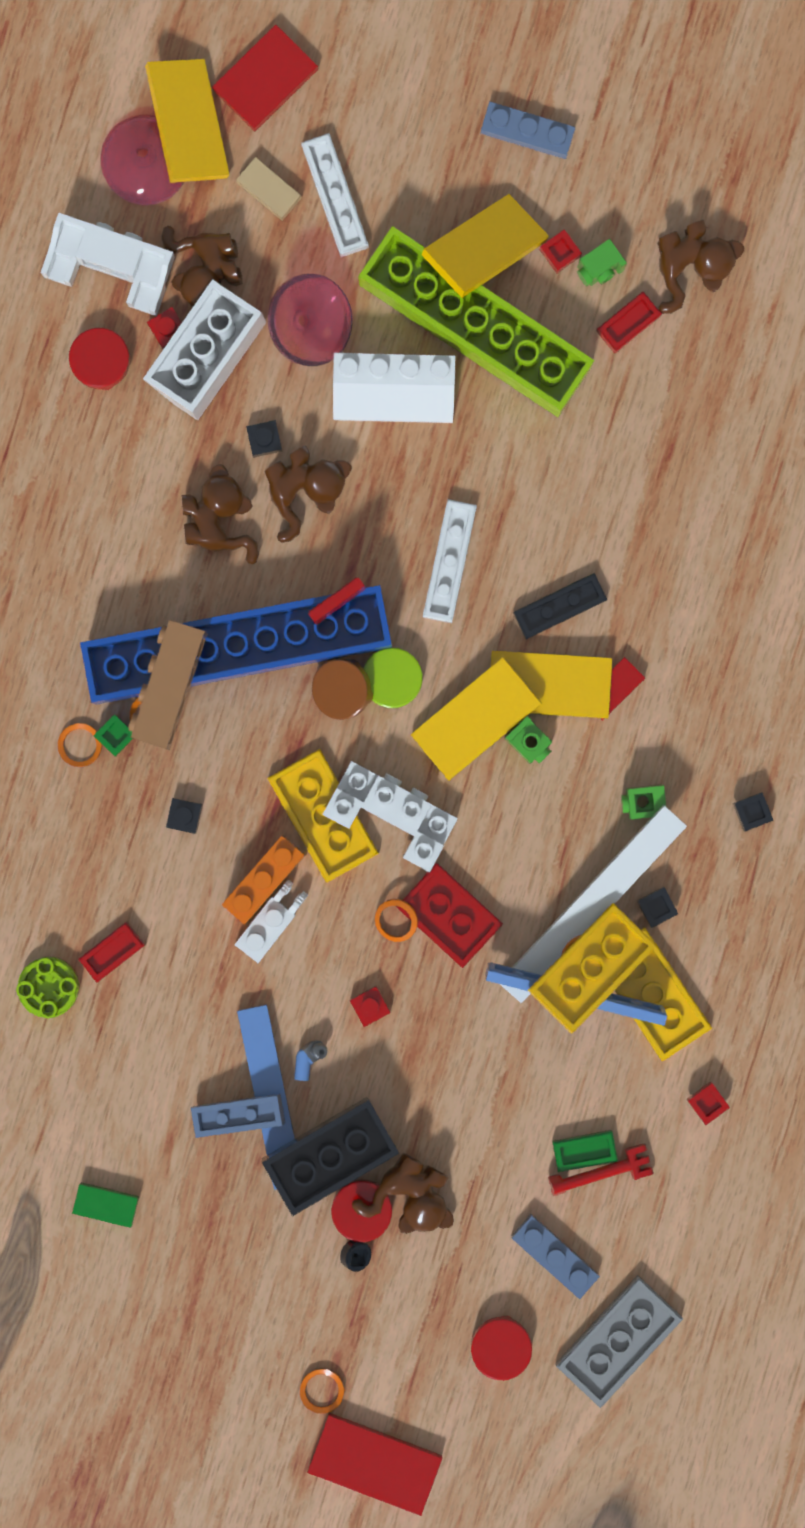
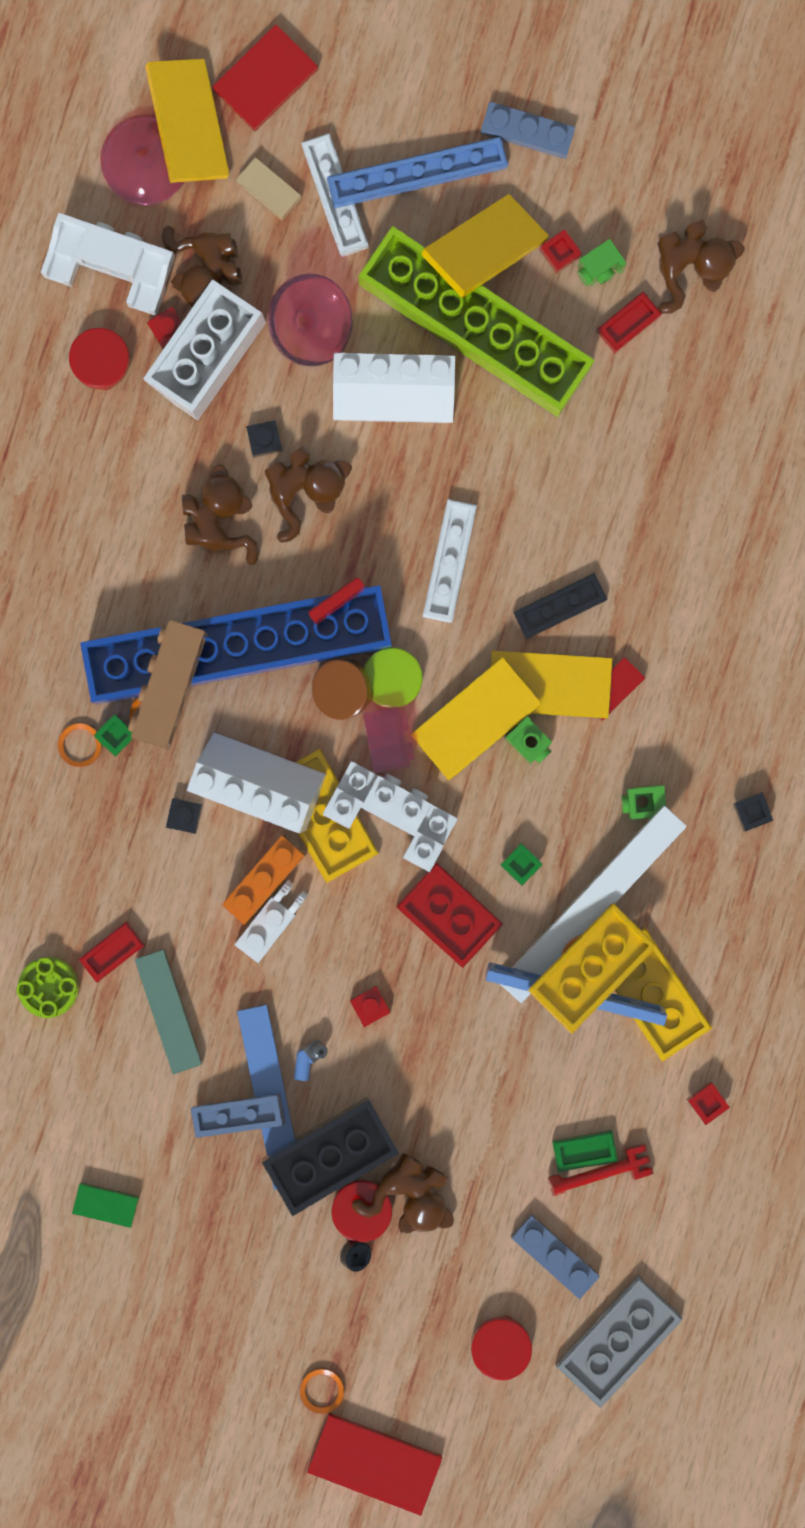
orange piece [375,899,418,942] -> none
black plate [637,887,678,928] -> none
none -> sand green tile [135,949,203,1074]
none -> white slope [187,732,326,834]
none -> medium blue tile [327,136,508,209]
none -> clear pink brick [363,706,415,774]
none -> green plate [500,843,543,886]

